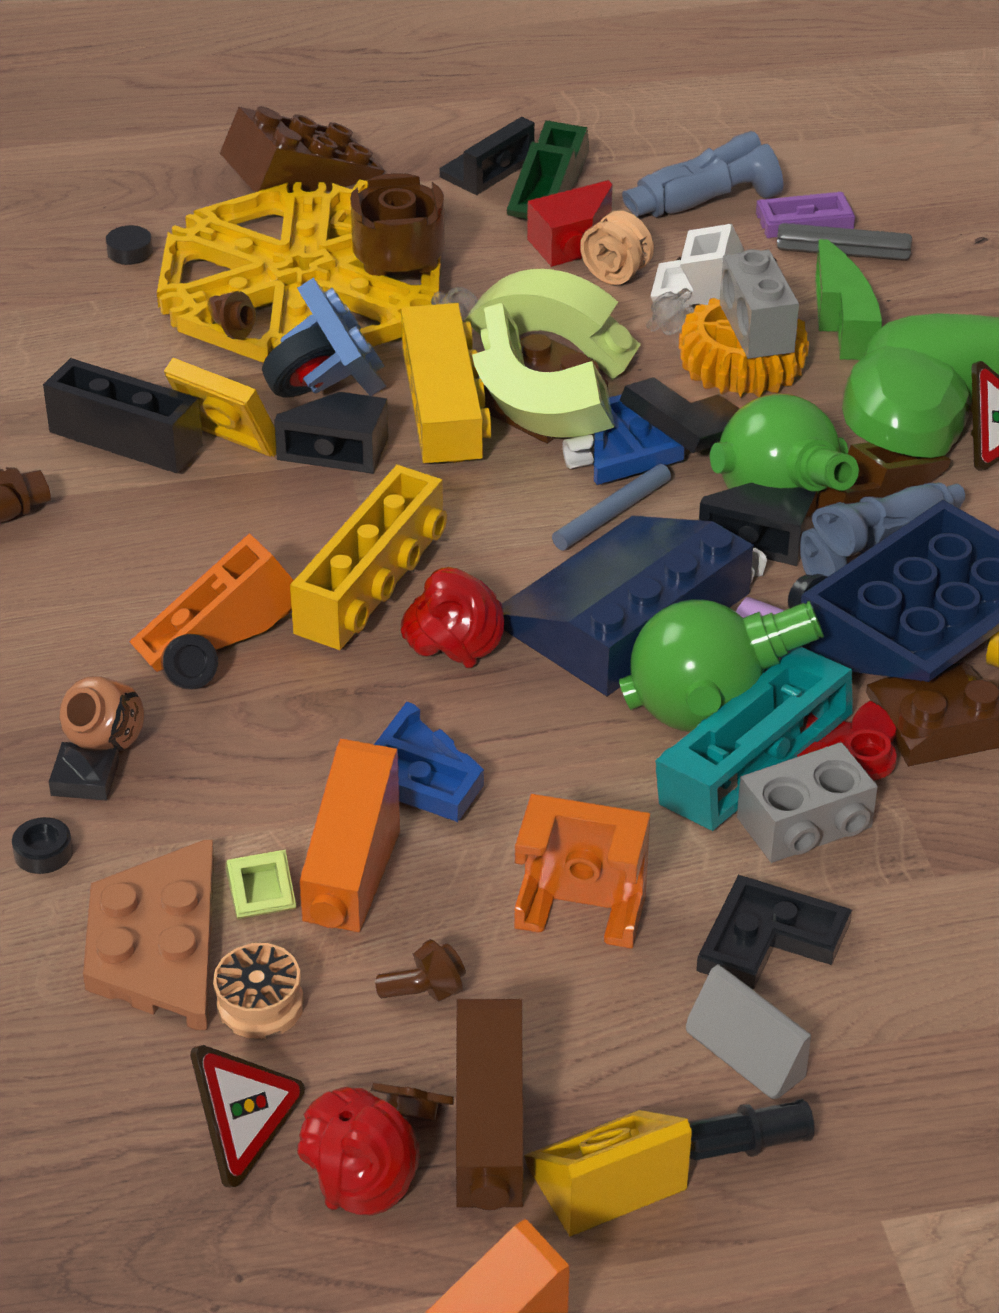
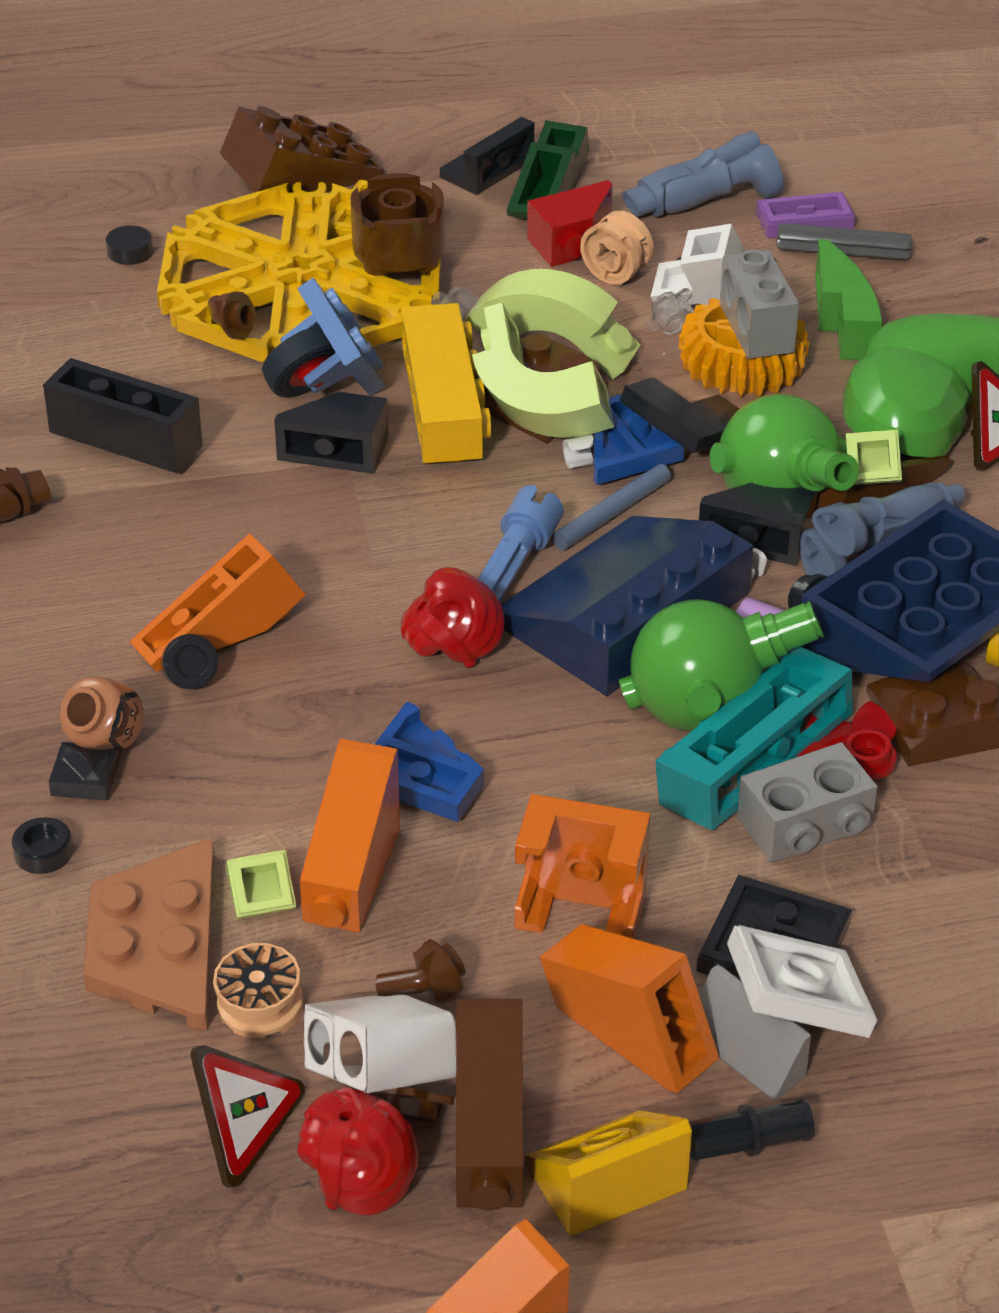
yellow tile [164,358,277,457] -> none
yellow brick [290,465,447,650] -> none
none -> white piece [304,995,456,1093]
none -> medium blue piece [478,485,564,602]
none -> orange slope [539,924,719,1094]
none -> white tile [727,925,877,1038]
none -> yellowish green slope [846,430,902,485]

